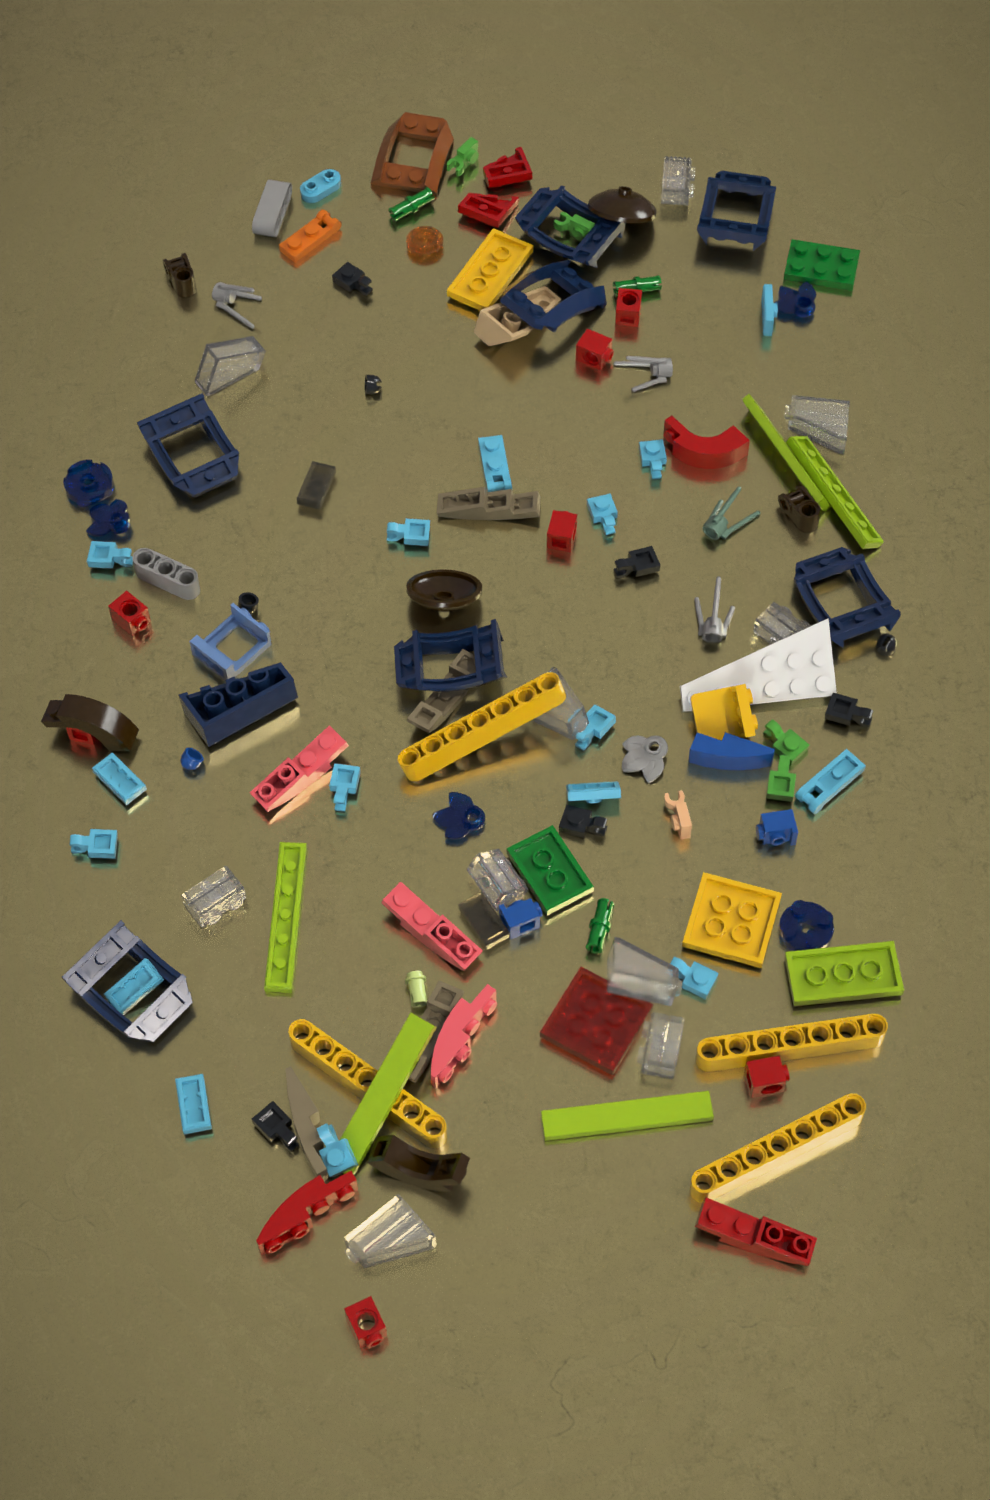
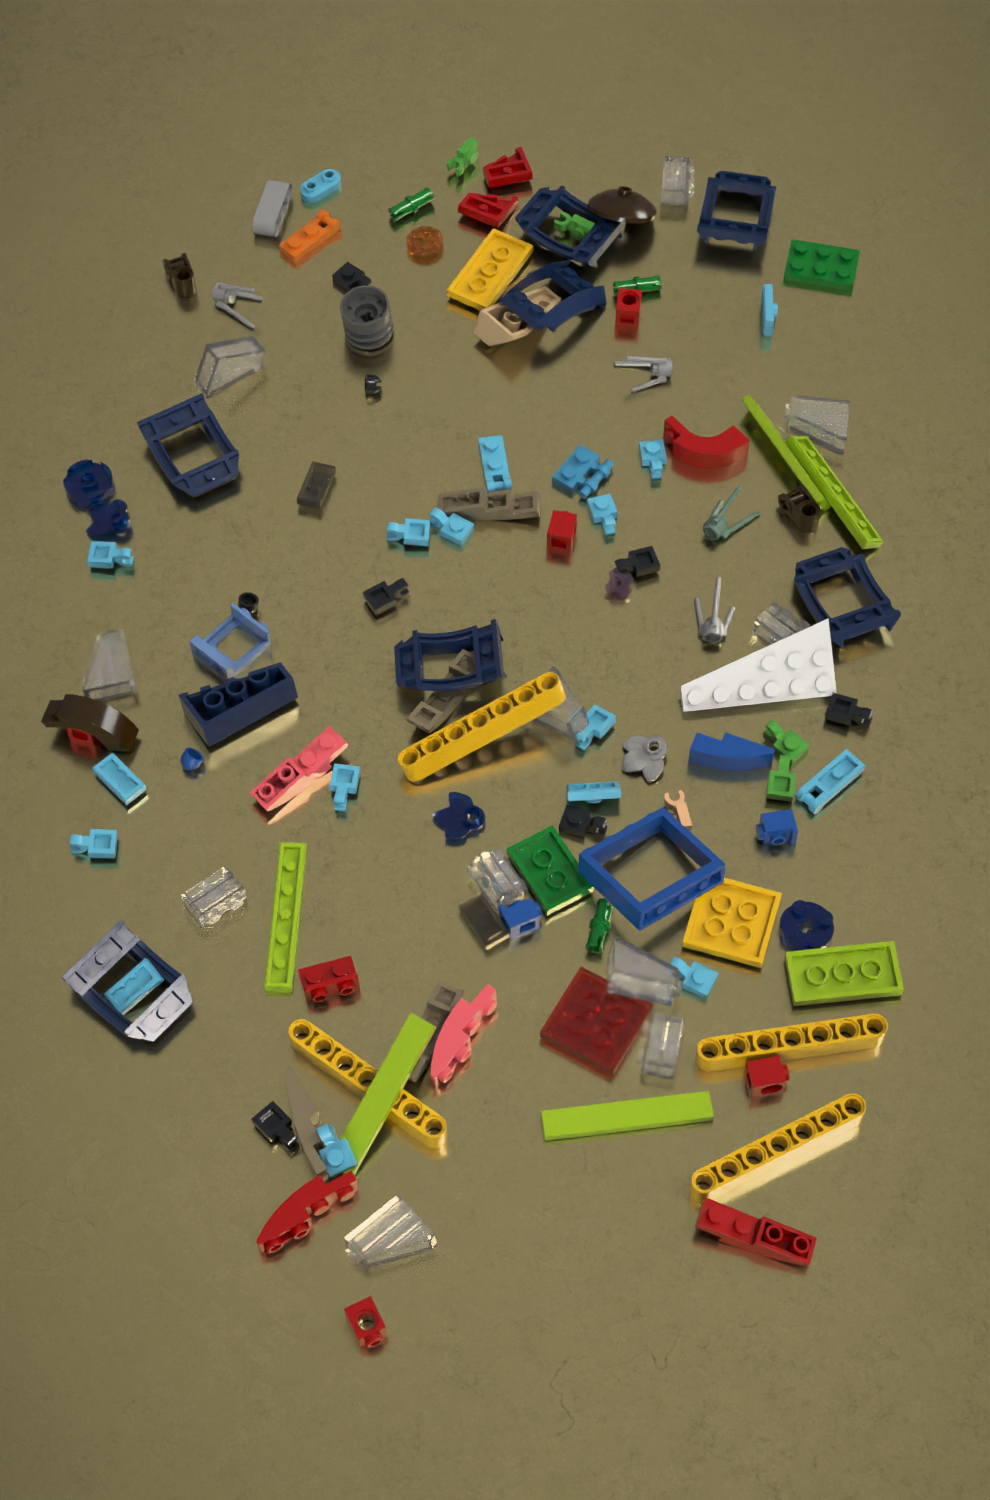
red brick [108,590,151,637] -> none
light grey beam [132,548,200,600] -> none
medium azure plate [175,1074,212,1134] -> none
dark brown arch [367,1135,470,1192] -> none
dark orange wedge [371,112,454,196] -> none
coral slope [381,881,483,971] -> none
yellowish green pin [404,971,428,1008] -> none
dark brown dish [406,569,482,612] -> none
red brick [576,328,614,370] -> none
yellow bracket [690,684,758,741] -> none
clear blue plate [774,282,816,318] -> none
black hinge [876,633,897,656] -> none
none -> clear slope [82,629,137,701]
none -> red bracket [298,955,360,1003]
none -> dark grey wheel [340,285,394,350]
none -> black plate [363,578,410,615]
none -> medium azure plate [429,507,474,546]
none -> dark azure plate [552,445,614,499]
none -> blue window [578,807,726,931]
none -> clear purple plate [605,569,633,598]

